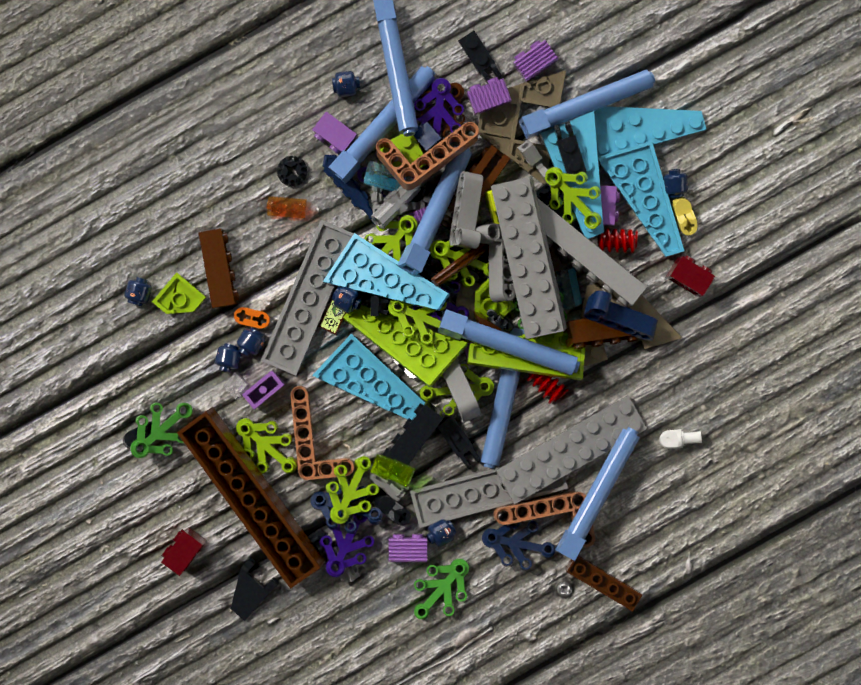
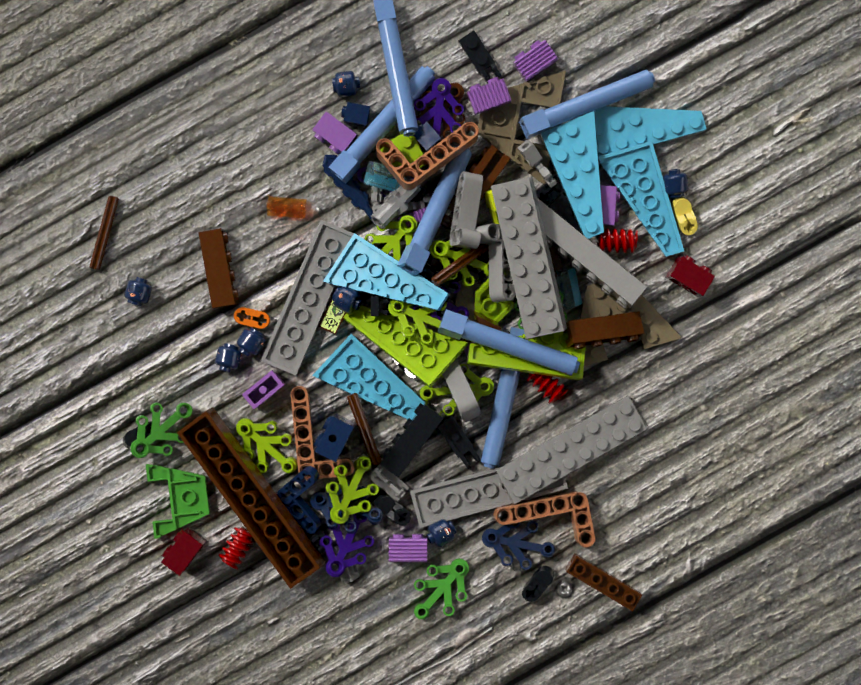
lime plate [152,272,207,314] -> none
clear plate [223,372,251,400] -> none
black flag [230,557,279,621] -> none
black gear [277,156,307,186] -> none
clear neon green slope [370,454,415,487] -> none
black gear [486,309,514,331] -> none
lime plant [545,167,602,229] -> none
black hinge [554,121,587,174] -> none
medium blue brick [555,427,640,561] -> none
dark blue beam [583,291,658,340] -> none
white arm [659,429,702,449] -> none
none -> reddish brown axle [90,196,119,270]
none -> bright green wing [145,464,210,539]
none -> red piece [218,527,254,570]
none -> dark blue beam [277,466,321,534]
none -> dark blue brick [313,413,356,462]
none -> dark blue brick [341,102,371,127]
none -> reddish brown axle [347,393,381,466]
none -> black piece [522,566,554,602]

